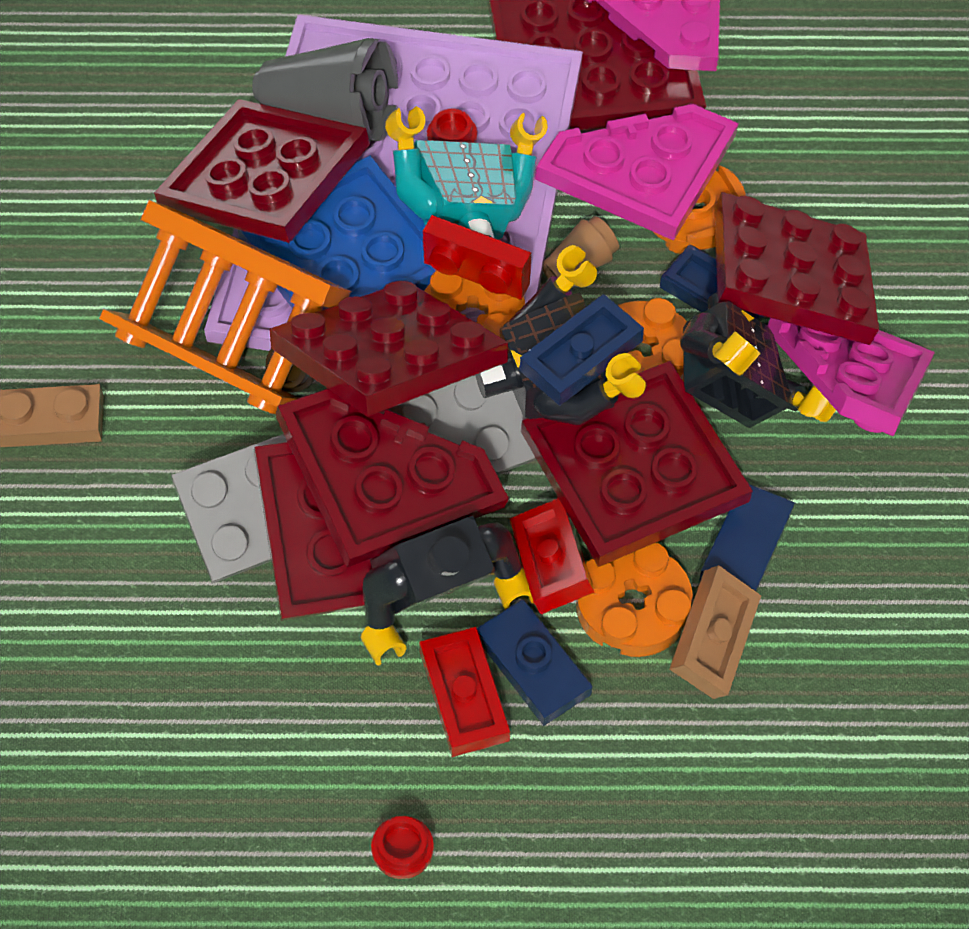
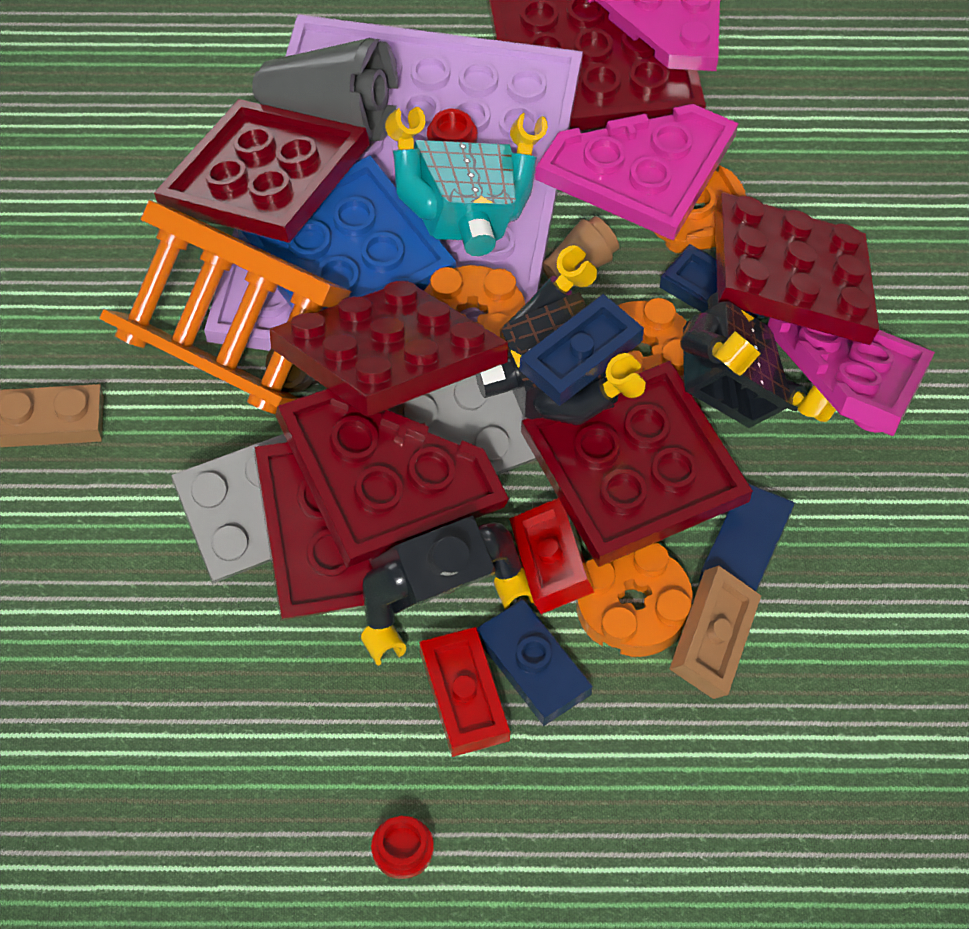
red plate [422,215,531,300] -> none

